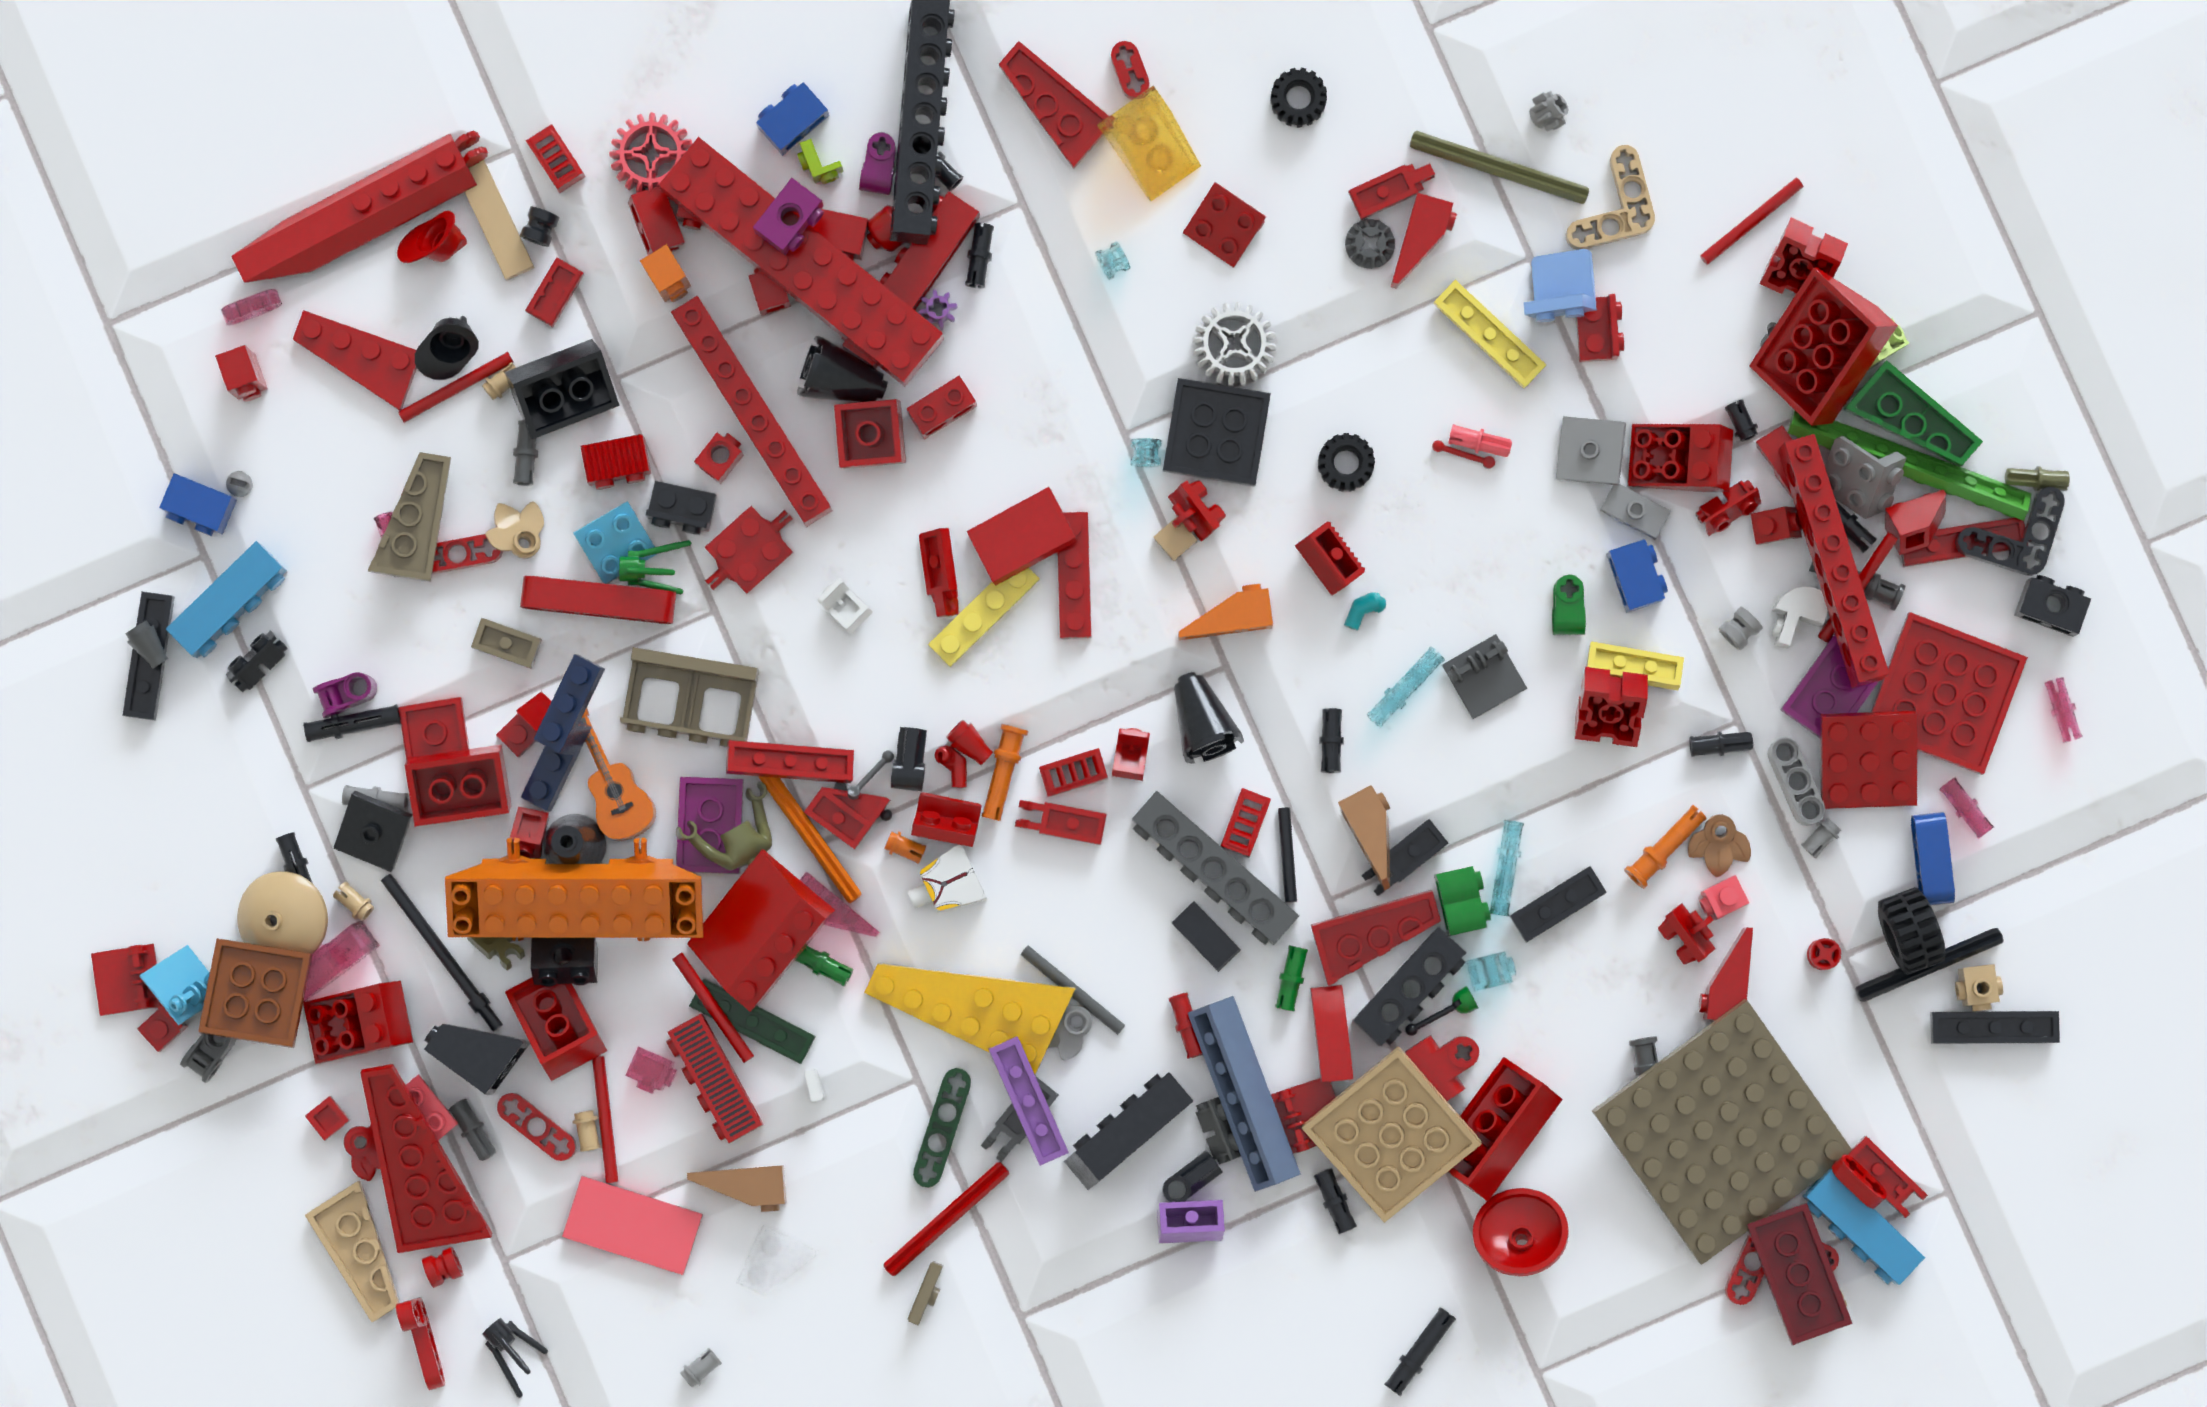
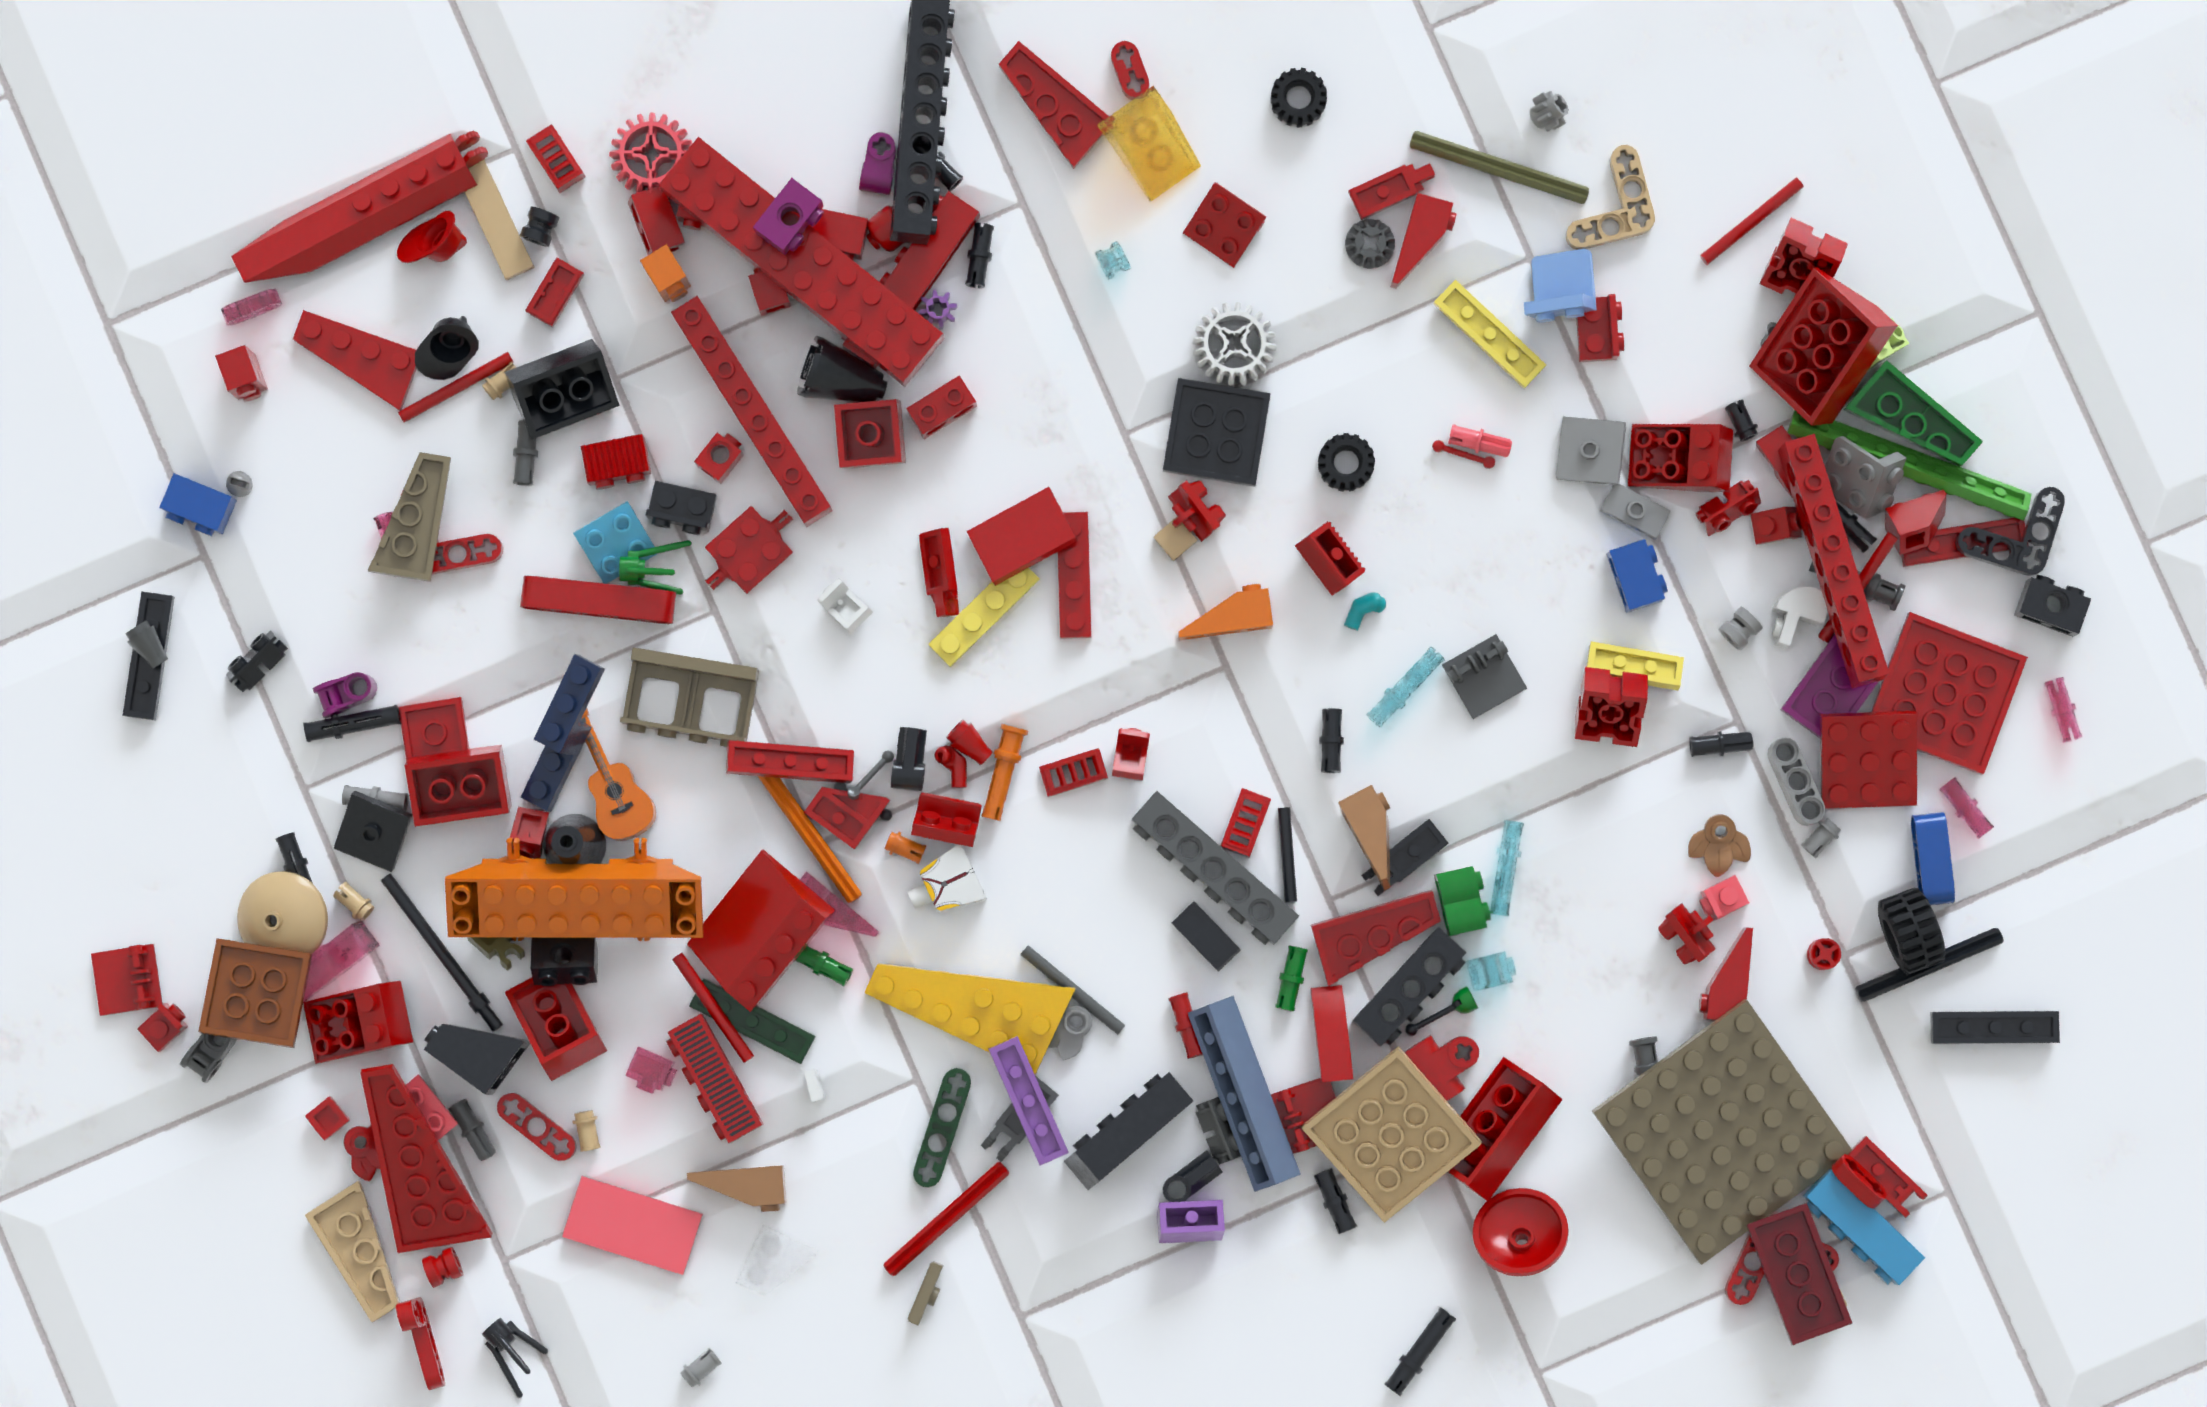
medium azure hinge [140,945,210,1025] -> none
dark azure brick [166,541,287,658] -> none
dark tan plate [471,618,542,669] -> none
tan plate [485,501,544,559] -> none
red slope [496,691,551,758] -> none
red bar [592,1056,619,1183] -> none
olive piece [675,782,772,870] -> none
magenta plate [676,777,744,874] -> none
blue brick [756,82,830,156] -> none
lime bracket [797,139,844,184] -> none
red hinge [1015,800,1107,845] -> none
clear light blue wheel [1130,438,1162,467] -> none
black cone [1174,672,1244,764] -> none
black plate [1509,866,1607,943] -> none
green piece [1552,574,1586,635] -> none
orange pin [1624,805,1707,889] -> none
tan brick [1955,964,2003,1012] -> none
olive axle [2005,466,2070,491] -> none

